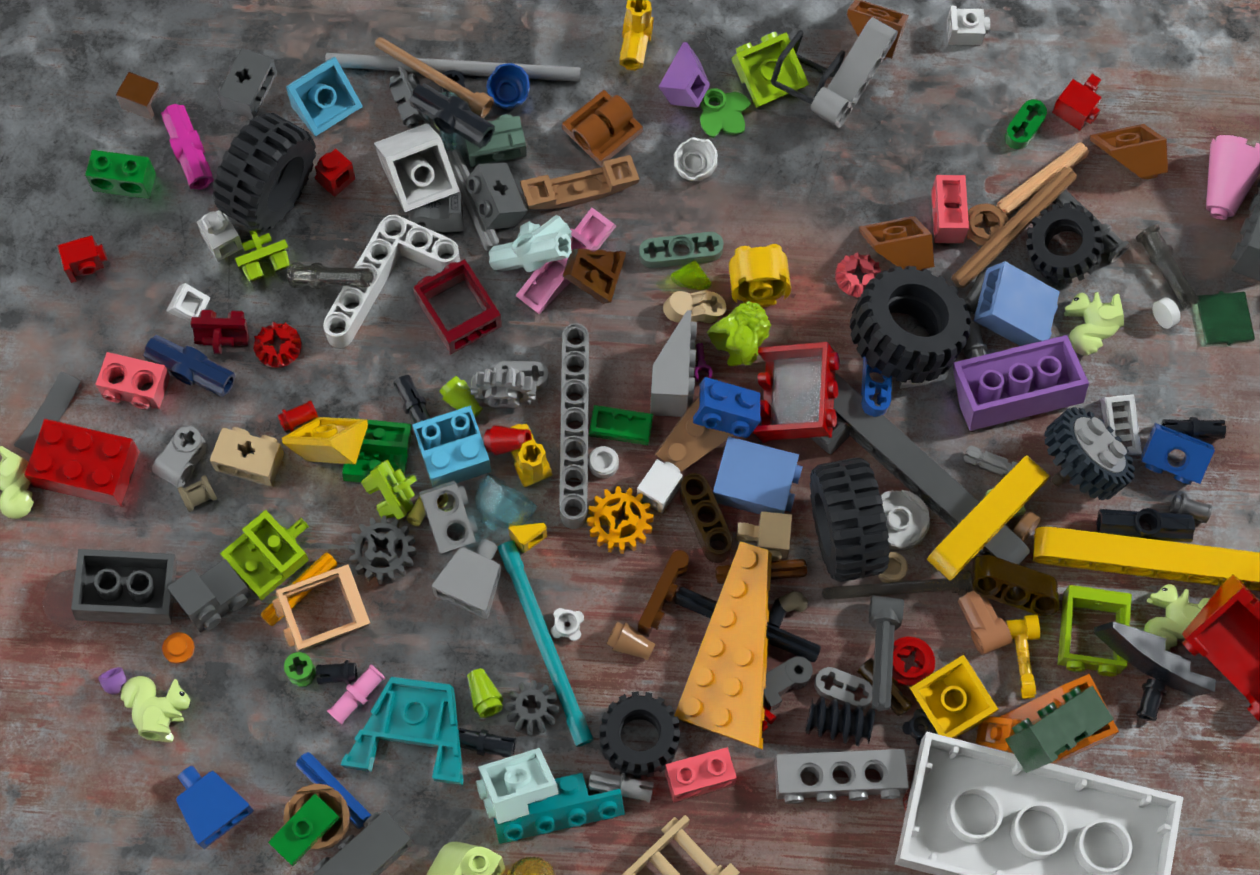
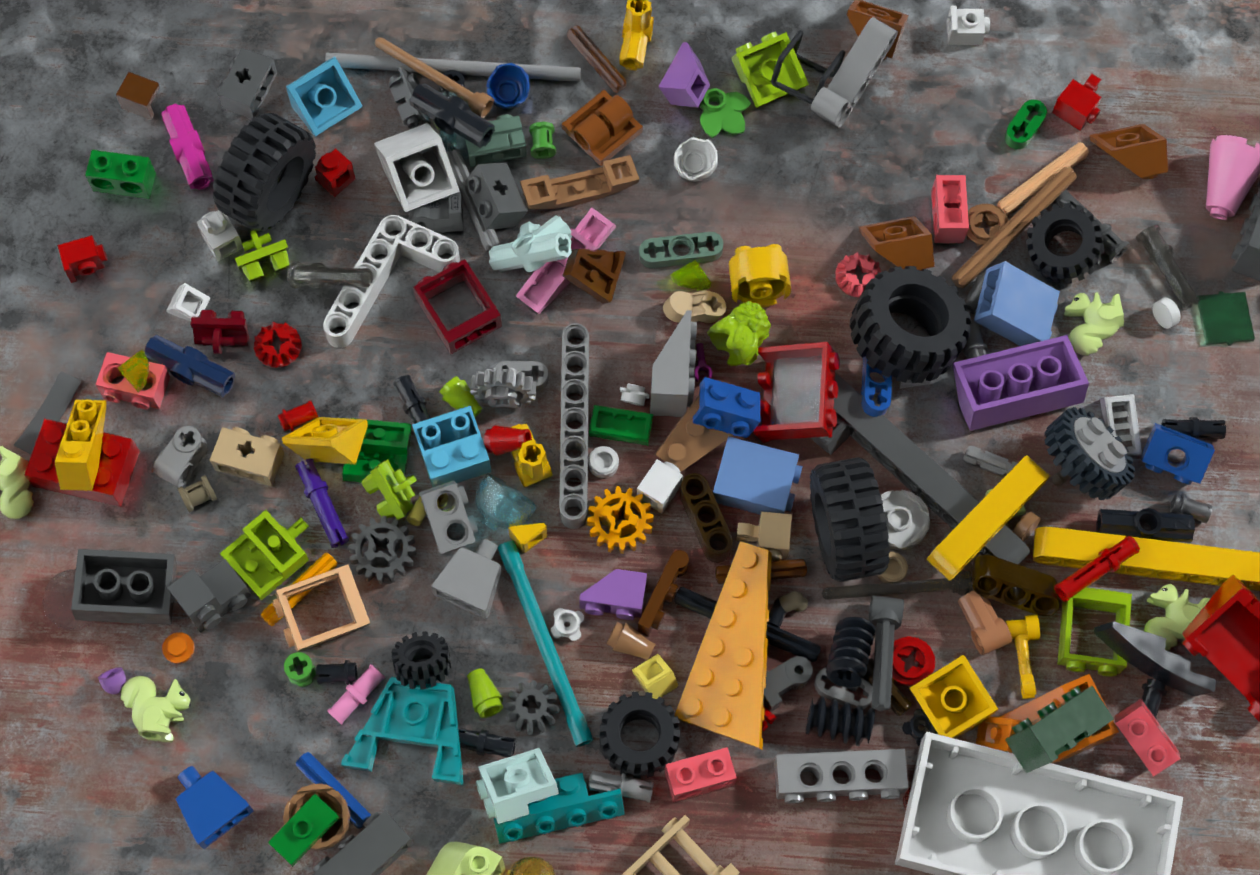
none -> yellow slope [55,399,107,491]
none -> clear neon green tile [118,349,149,393]
none -> dark purple pin [295,458,349,548]
none -> black tyre [391,631,451,690]
none -> bright green bush [529,121,556,159]
none -> reddish brown axle [567,25,627,93]
none -> medium lavender slope [580,569,647,620]
none -> white plate [620,383,649,406]
none -> light yellow slope [632,654,678,699]
none -> black piece [826,617,876,688]
none -> red pin [1054,536,1140,602]
none -> coral brick [1114,699,1181,777]

